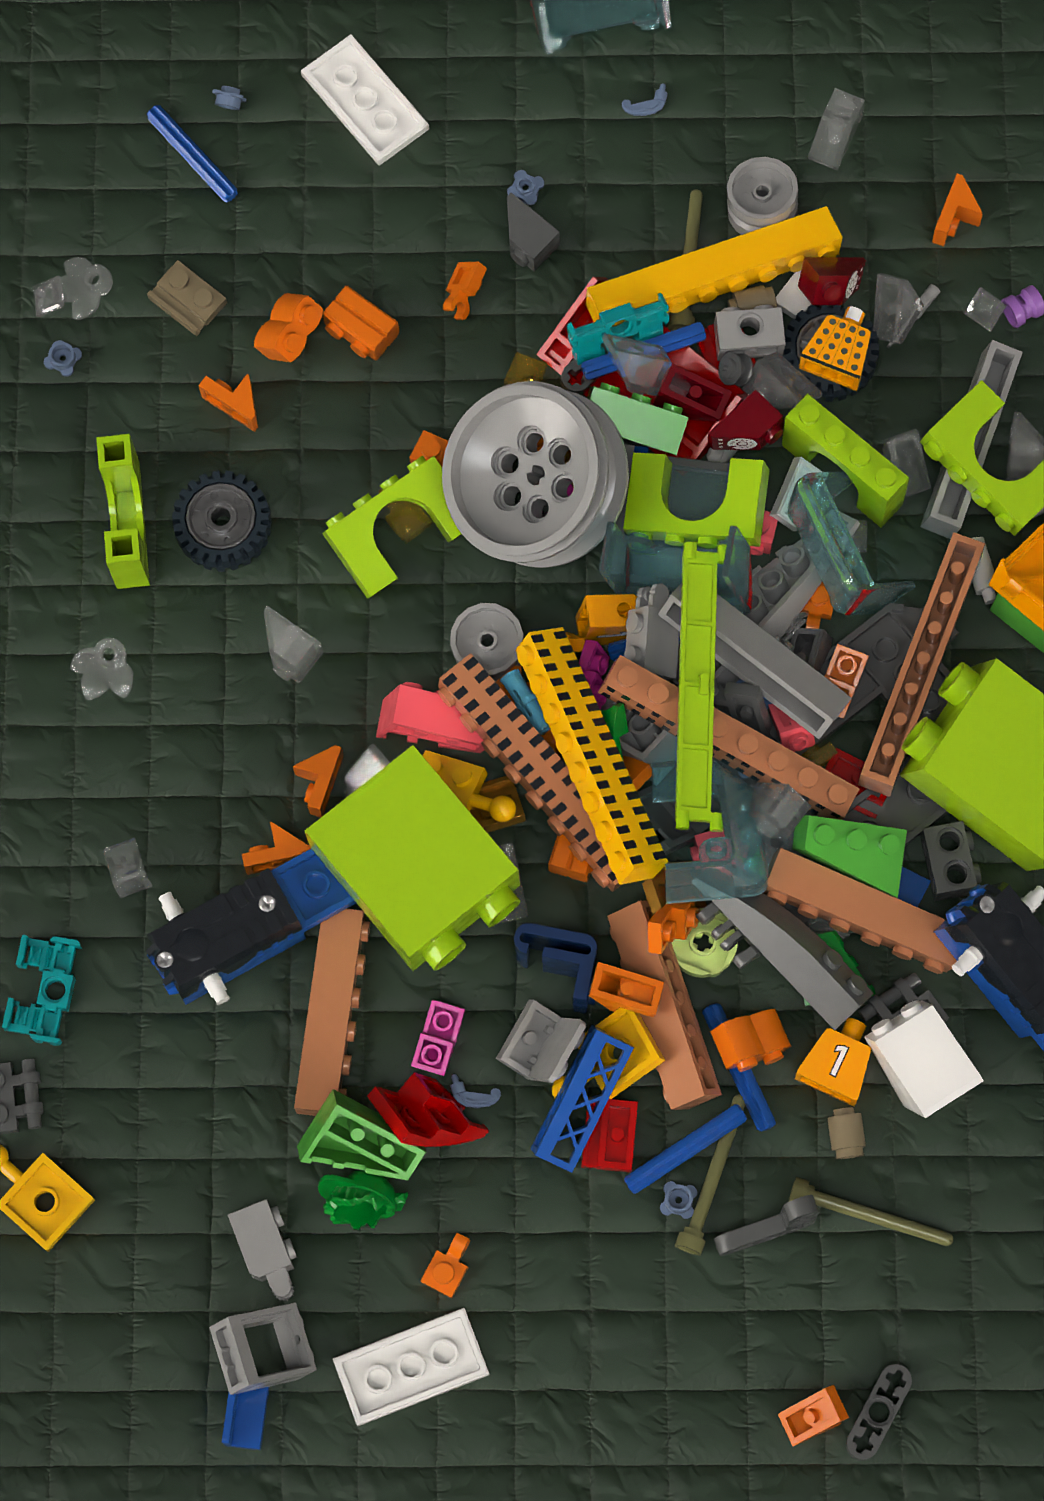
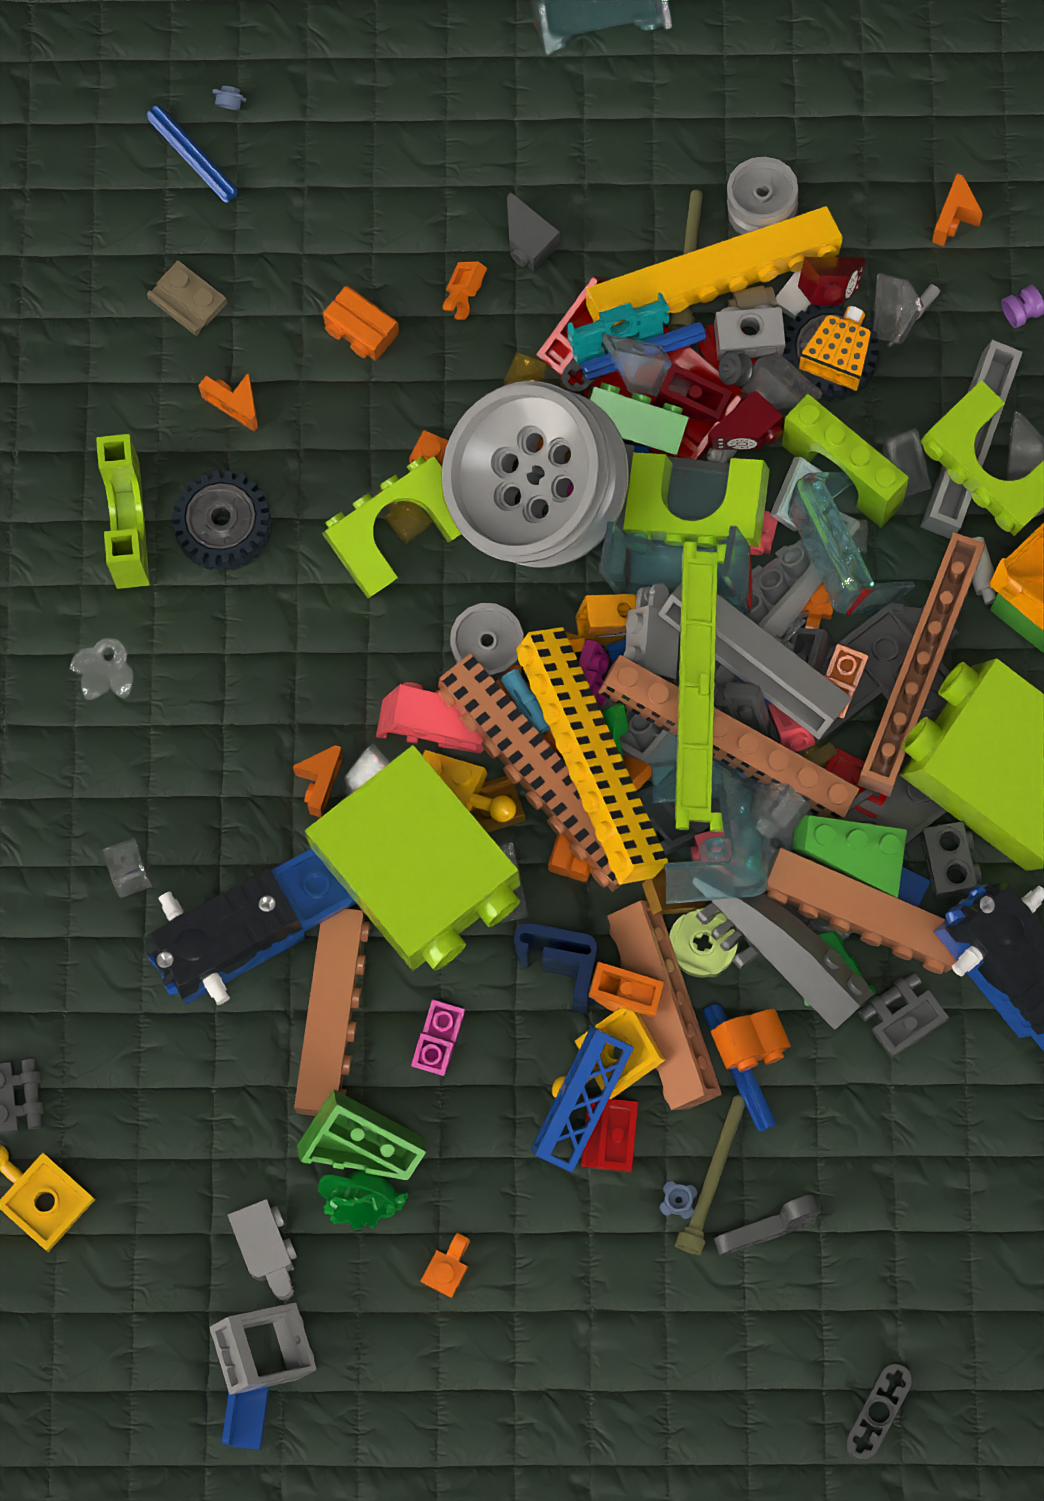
teal piece [2,935,82,1046] -> none
clear slope [32,276,65,317] -> none
sand blue plate [44,340,82,377] -> none
clear plate [51,257,113,320] -> none
orange slope [242,822,310,875] -> none
orange brick [254,293,323,362] -> none
clear slope [263,606,323,684] -> none
white tile [301,34,429,166] -> none
white tile [333,1308,490,1426] -> none
red slope [367,1072,489,1147] -> none
sand blue piece [450,1074,501,1108] -> none
light grey bracket [496,999,586,1083] -> none
sand blue plate [507,170,544,205] -> none
sand blue piece [622,83,668,116] -> none
blue axle [624,1104,747,1194] -> none
orange slope [648,893,700,954] -> none
orange slope [778,1385,849,1446] -> none
olive piece [788,1177,953,1246] -> none
light orange torso [795,1017,871,1107] -> none
clear slope [808,88,865,170] -> none
dark tan brick [827,1107,866,1159] -> none
white slope [864,1000,983,1118] -> none
clear slope [964,287,1007,332] -> none

